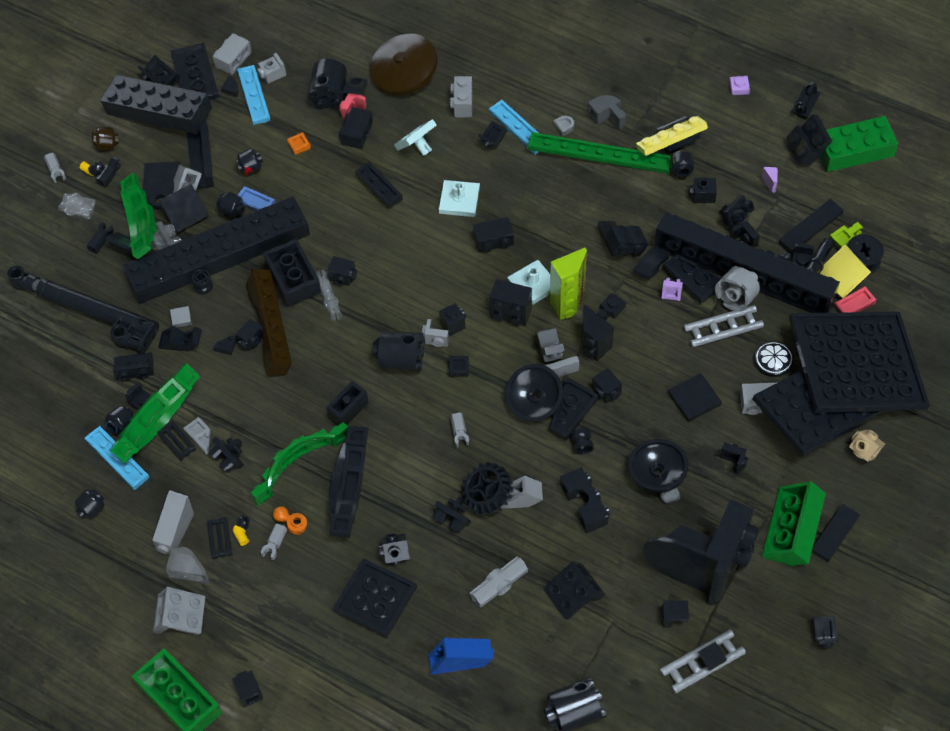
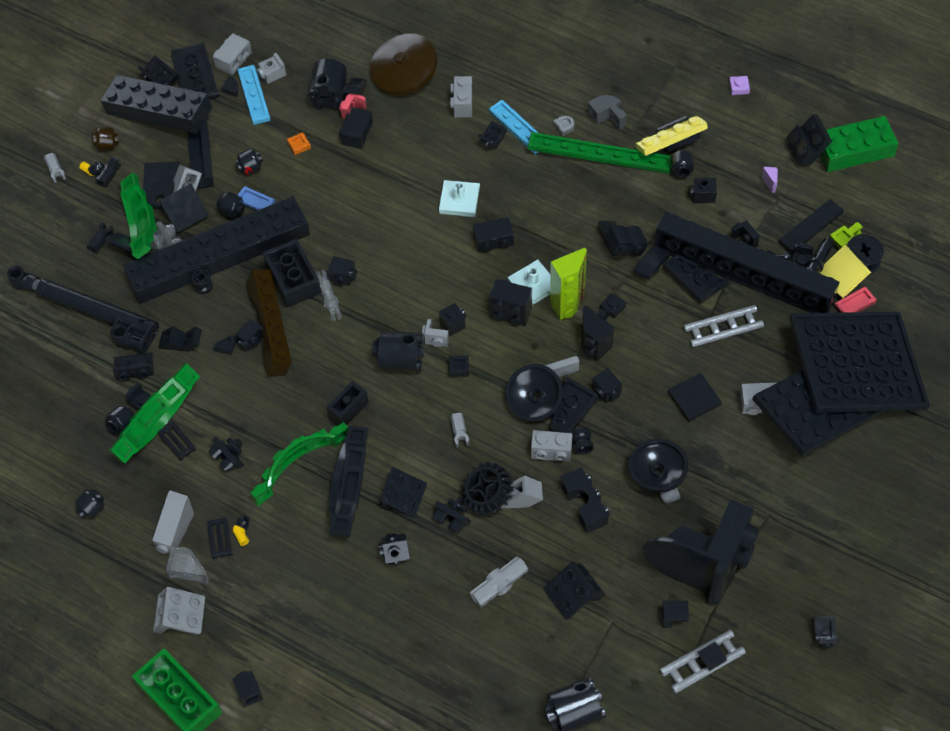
clear hips [58,192,96,219] -> none
medium azure tile [85,426,149,490] -> none
light grey tile [170,306,192,328] -> none
light grey tile [183,417,211,455] -> none
light grey bar [261,524,287,561] -> none
orange plate [273,506,307,535] -> none
black plate [333,558,417,638] -> none
black plate [355,162,403,209] -> none
light aqua tile [394,119,436,156] -> none
blue slope [428,638,494,674] -> none
dark grey brick [534,328,565,362] -> none
lavender tile [662,278,683,301] -> none
light grey brick [715,266,760,311] -> none
black bracket [720,442,749,474] -> none
black hips [722,195,755,228] -> none
dish [755,342,793,375] -> none
green slope [762,481,826,566] -> none
black hinge [791,82,821,118] -> none
black tile [812,504,860,563] -> none
tan brick [849,429,885,462] -> none
none -> black hinge [380,466,427,518]
none -> light grey brick [531,430,572,462]

